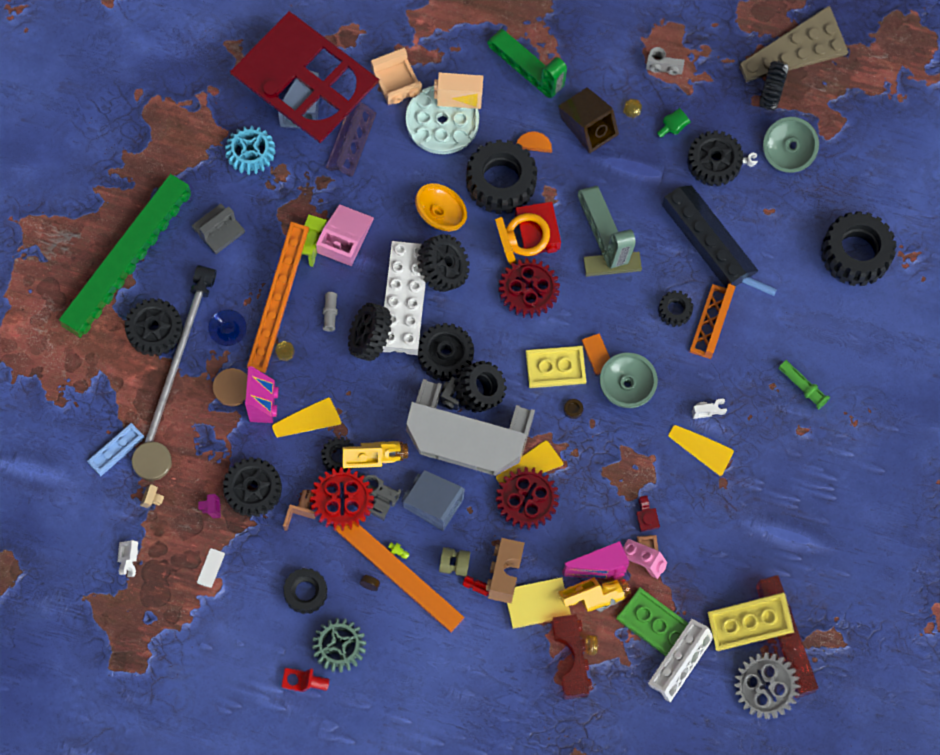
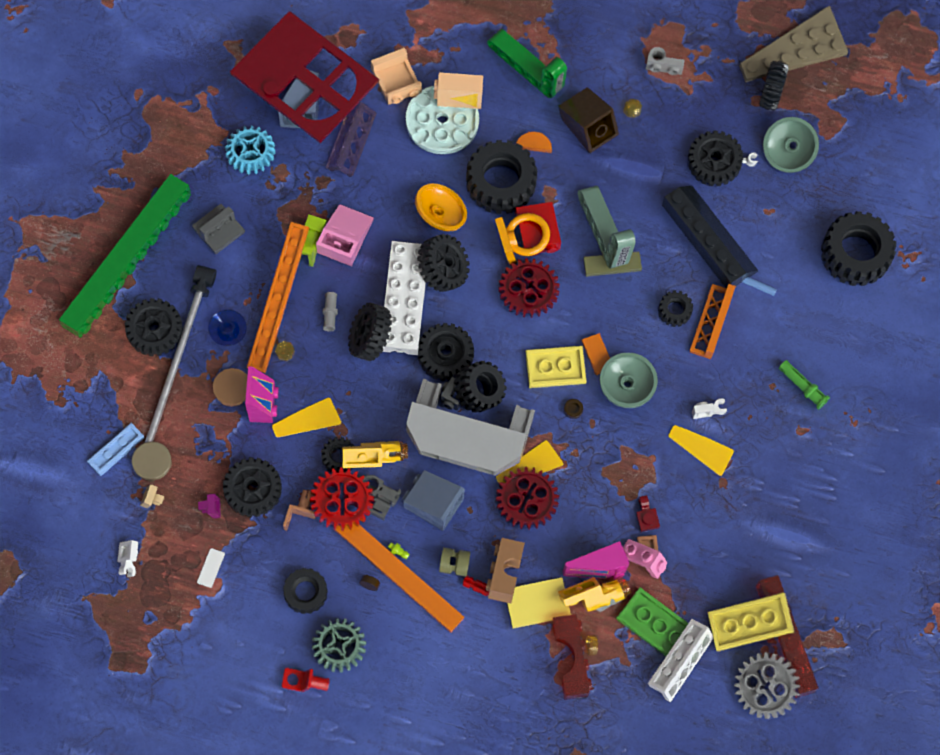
green piece [657,108,691,138] -> none

